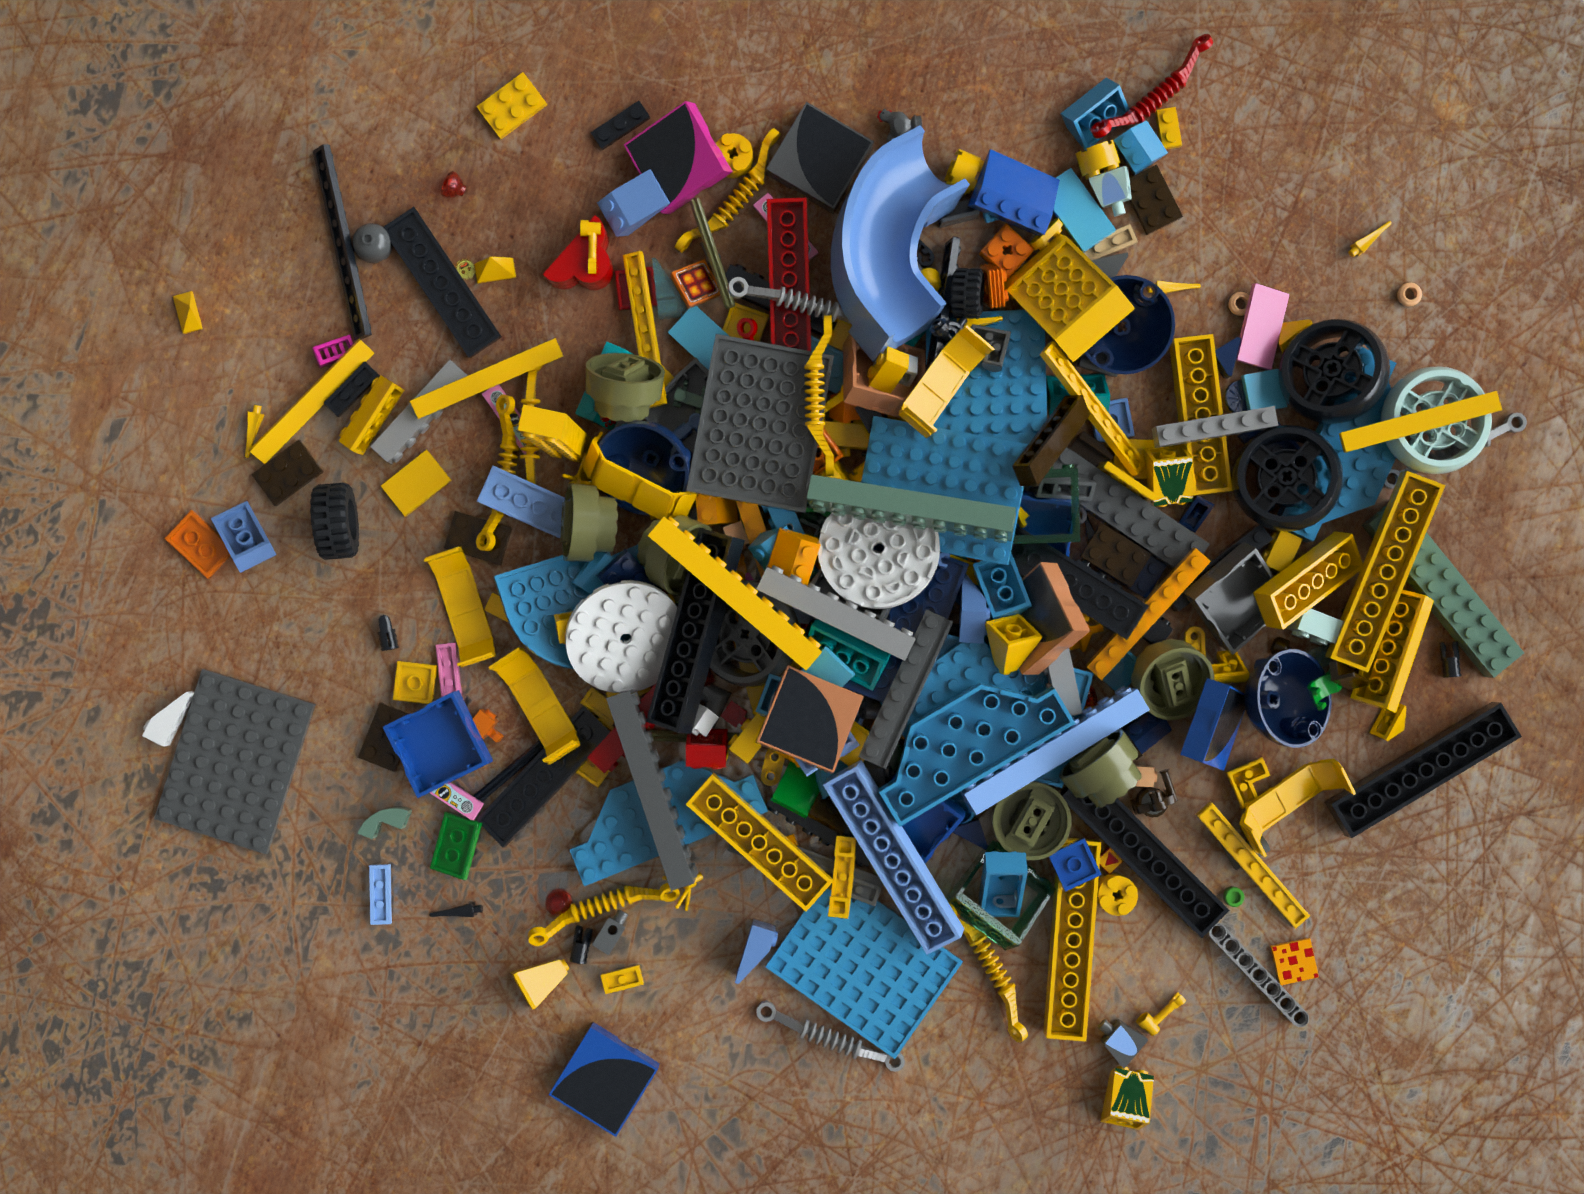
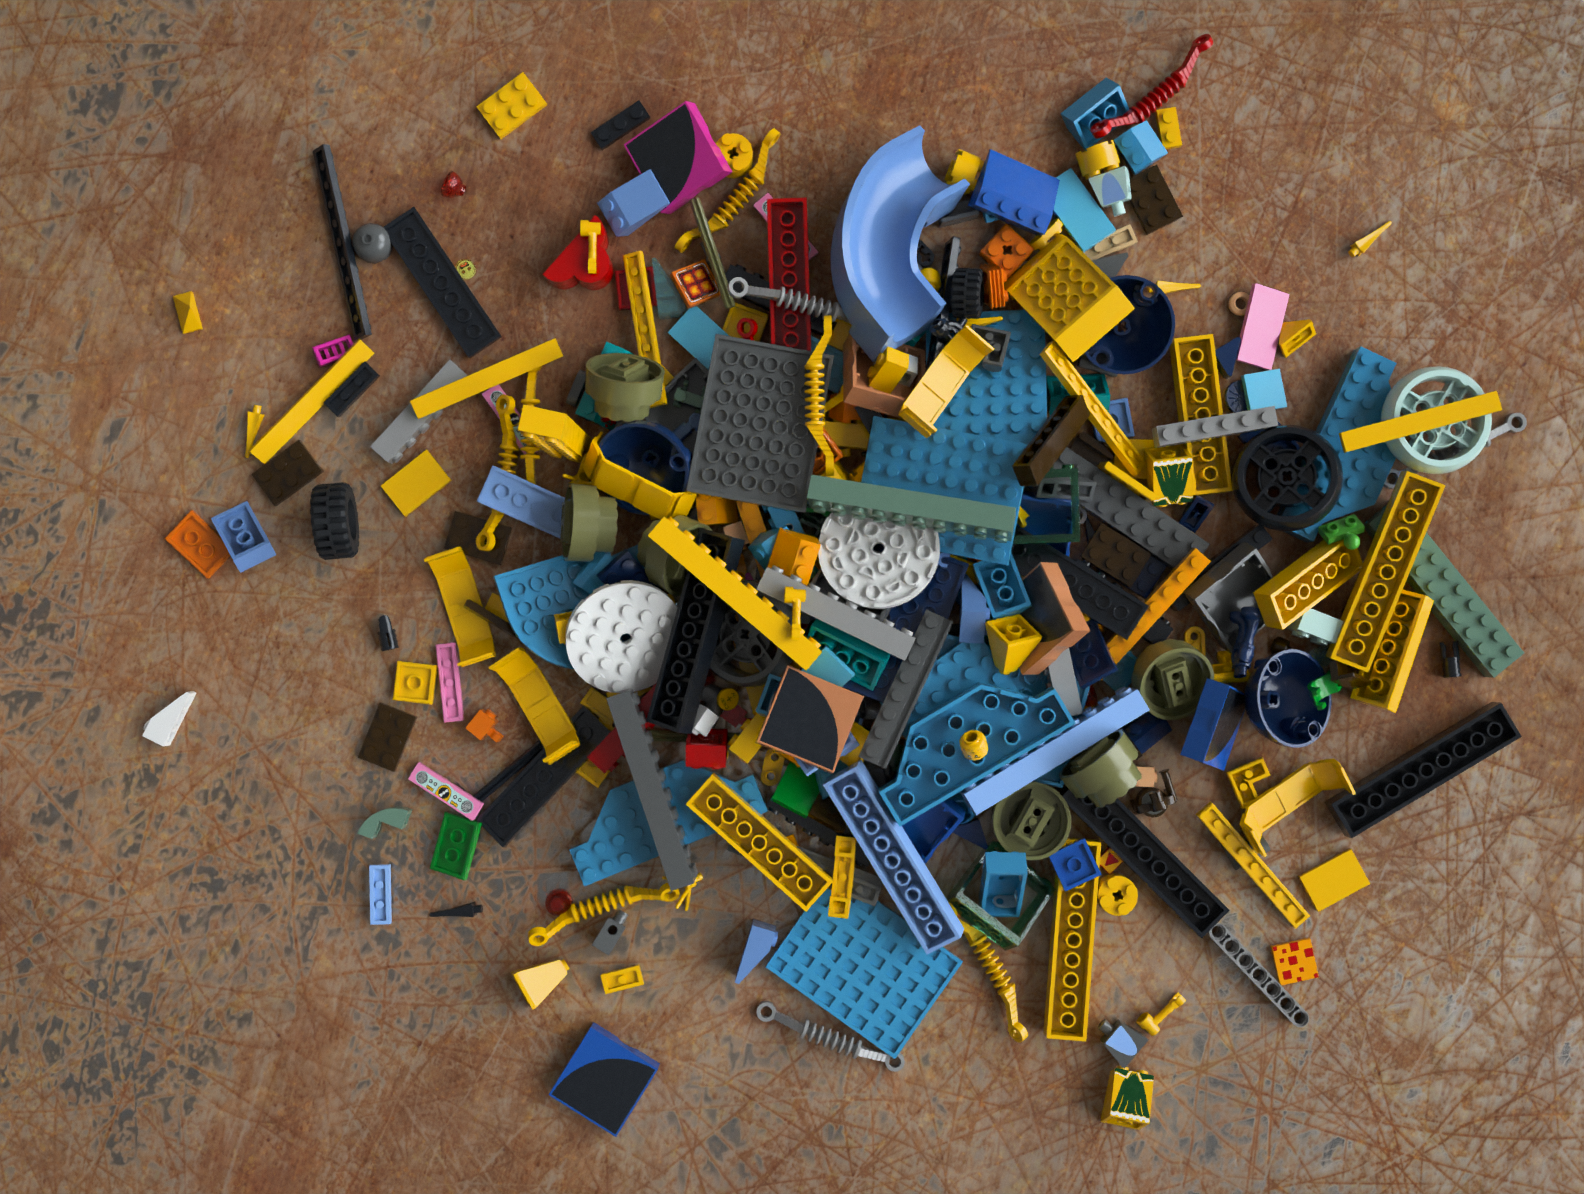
dark grey plate [154,669,316,854] -> none
yellow slope [339,375,405,456] -> none
blue tile [383,690,493,798] -> none
yellow slope [474,257,516,284] -> none
black hinge [569,925,593,964] -> none
black tile [766,102,874,214] -> none
dark grey animal [877,108,922,143] -> none
bright green tile [1223,886,1244,907] -> none
yellow brick [1261,531,1303,574] -> none
black wheel [1278,319,1390,424] -> none
yellow slope [1369,703,1406,741] -> none
light nougat piece [1397,282,1422,307] -> none
none -> dark brown tile [464,599,516,638]
none -> dark grey beam [566,370,586,407]
none -> yellow piece [717,688,739,711]
none -> yellow brick [784,586,806,641]
none -> yellow head [959,730,988,761]
none -> dark blue plate [1069,619,1118,689]
none -> dark blue piece [1229,607,1261,678]
none -> yellow tile [1298,848,1370,912]
none -> bright green plate [1318,514,1365,550]

